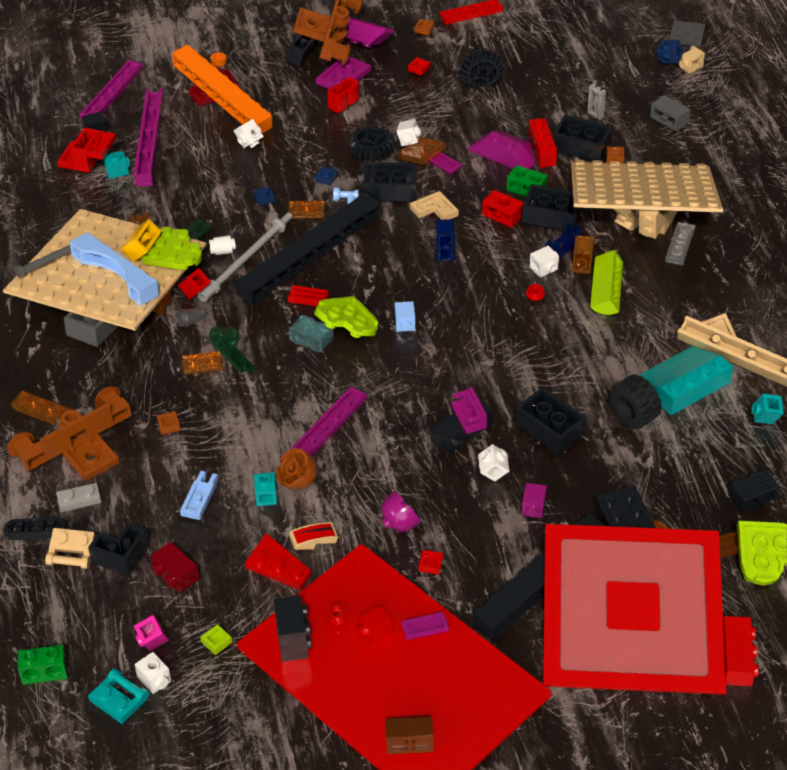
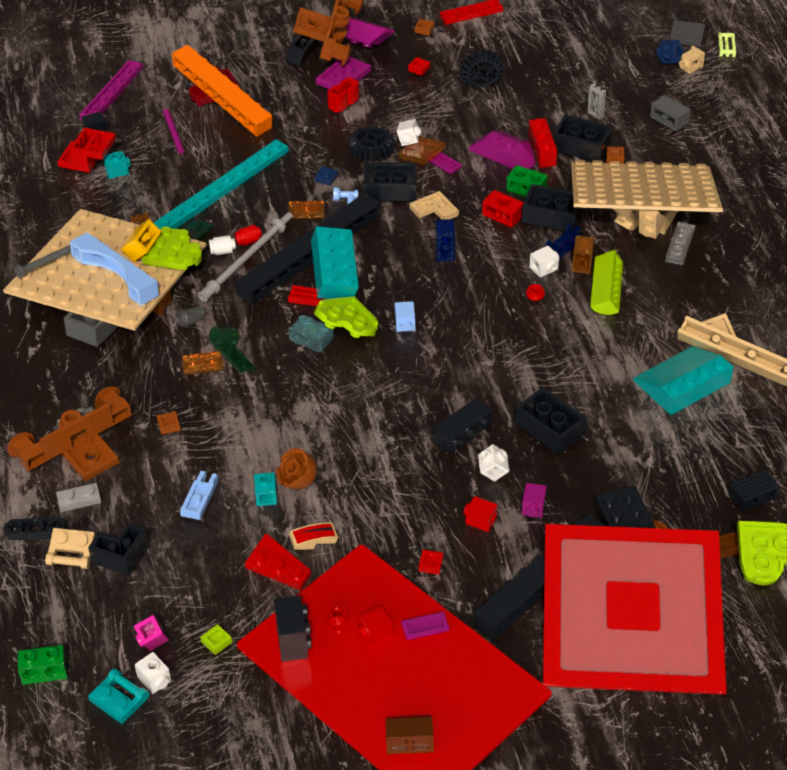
clear orange plate [11,391,71,426] -> none
magenta tile [134,89,165,186] -> none
dark red brick [150,542,199,593] -> none
red brick [178,268,211,300] -> none
orange tile [210,52,227,67] -> none
white brick [234,119,263,148] -> none
dark blue plate [253,186,275,206] -> none
magenta tile [280,387,367,464] -> none
magenta cylinder [381,490,420,532] -> none
magenta hinge [451,387,487,434] -> none
black tyre [609,374,662,429] -> none
red brick [723,616,758,686] -> none
teal brick [752,394,784,424] -> none
none -> teal plate [154,139,289,229]
none -> magenta bar [163,109,184,154]
none -> red brick [234,224,262,246]
none -> teal brick [311,226,359,299]
none -> red brick [464,496,497,532]
none -> yellowish green tile [718,33,736,57]

